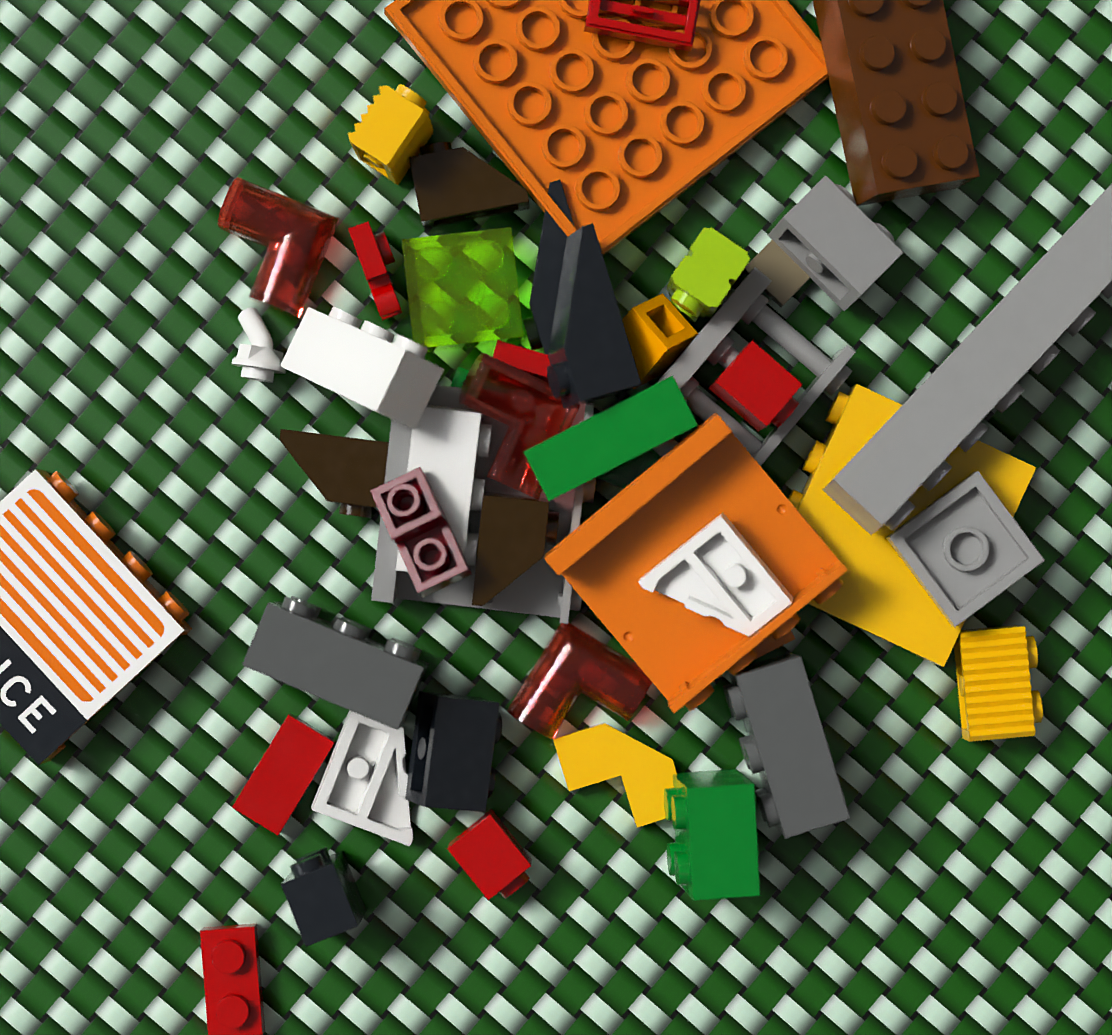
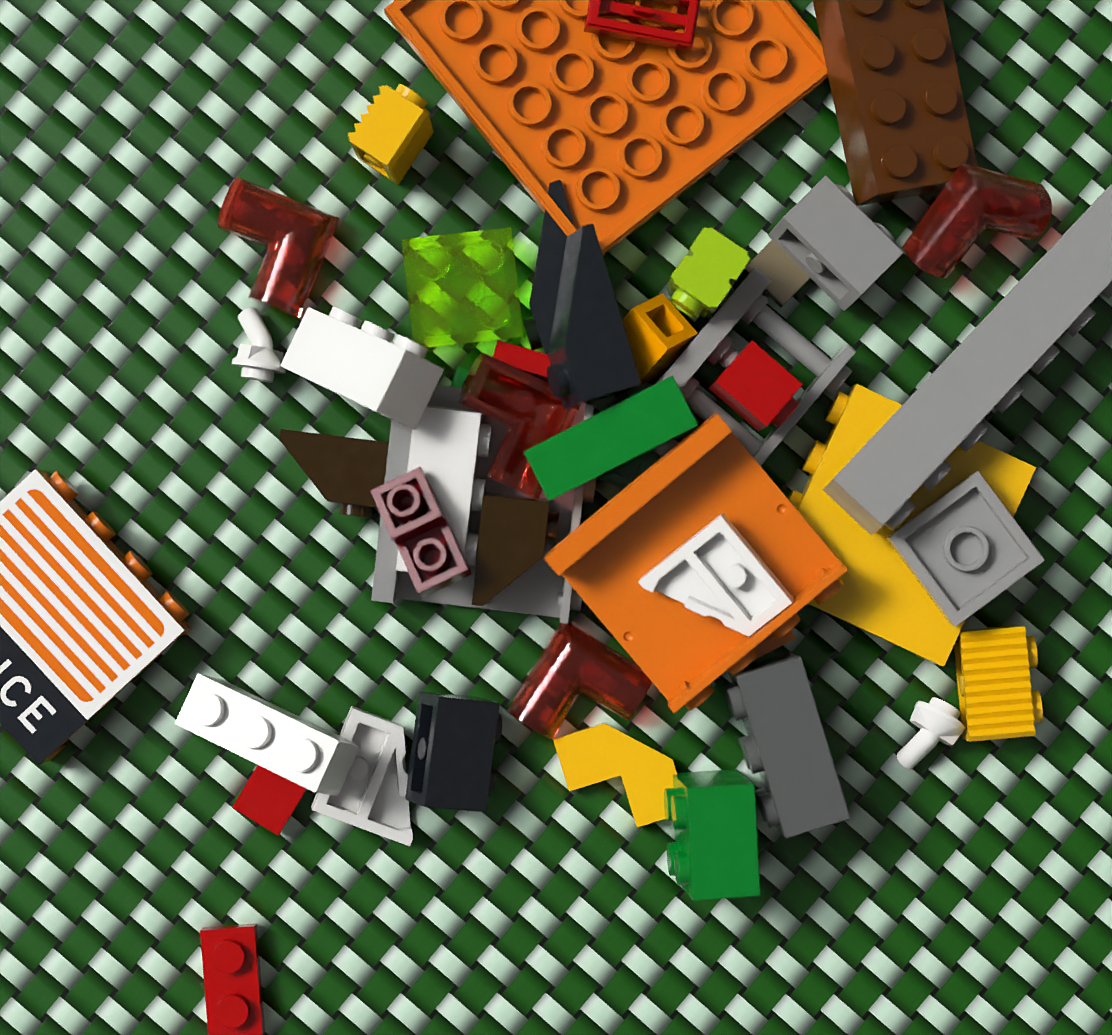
dark grey brick [242,596,429,730] -> none
black brick [281,847,367,947] -> none
red plate [348,221,403,320] -> none
dark brown slope [409,142,530,229] -> none
red brick [447,809,532,900] -> none
none -> white brick [175,673,360,796]
none -> white plate [897,697,965,769]
none -> clear red brick [902,163,1052,278]

